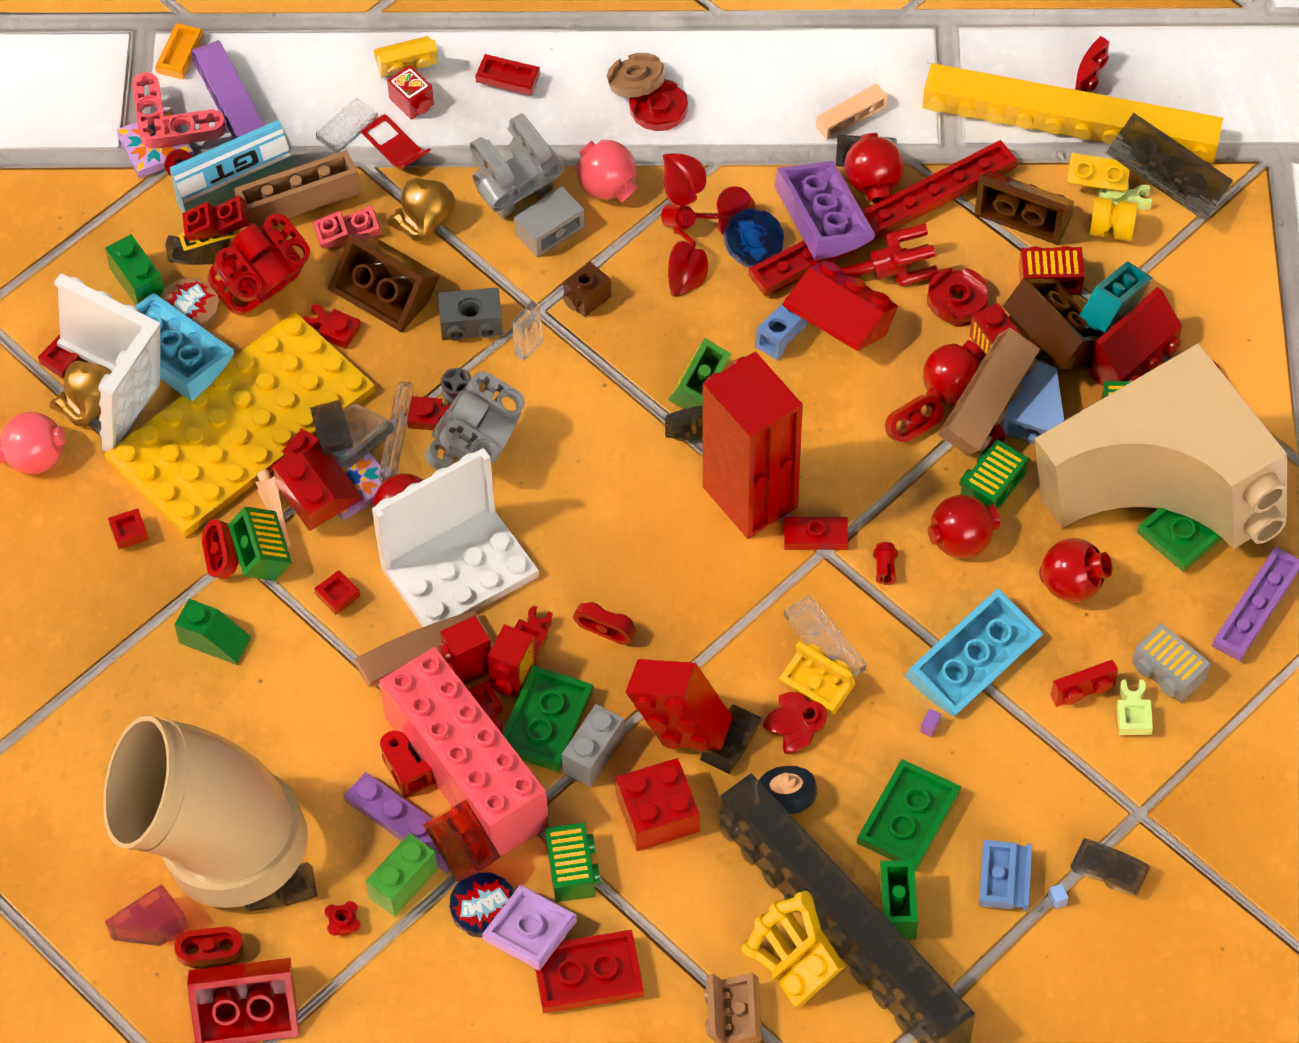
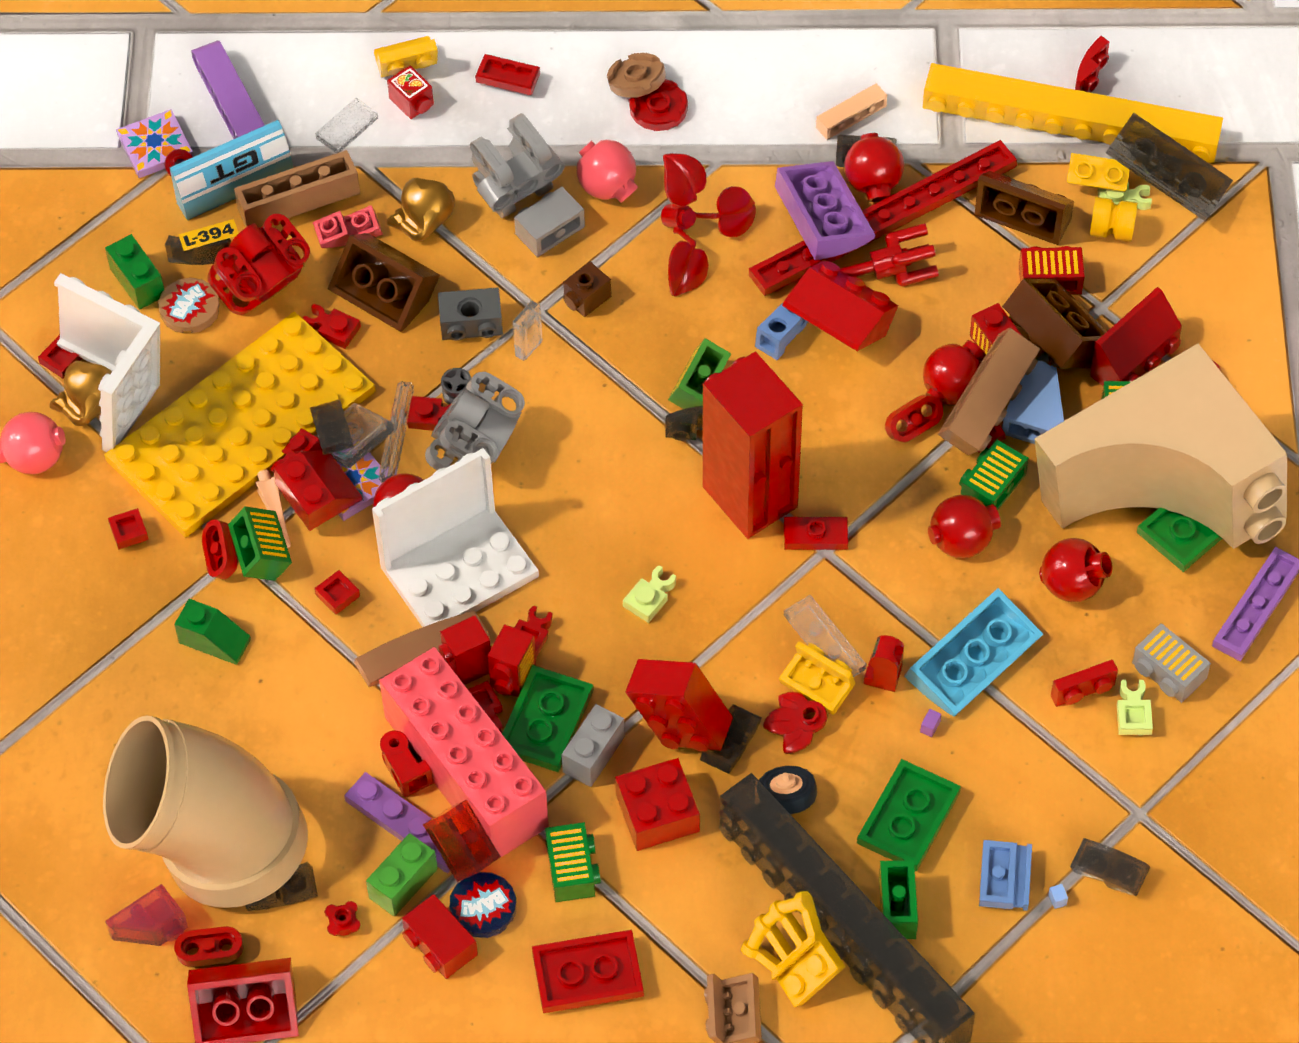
coral beam [132,72,226,148] -> none
medium azure slope [135,292,234,402] -> none
light orange tile [155,23,204,80] -> none
red slope [182,195,249,240] -> none
red piece [360,114,431,170] -> none
lavender tile [482,885,577,971] -> none
red plate [573,602,636,645] -> none
clear blue tile [724,208,784,267] -> none
red pin [873,542,898,585] -> none
red plate [927,267,988,327] -> none
teal brick [1079,261,1153,333] -> none
none -> red brick [402,894,478,979]
none -> yellowish green plate [623,565,676,623]
none -> red leg [864,635,904,692]

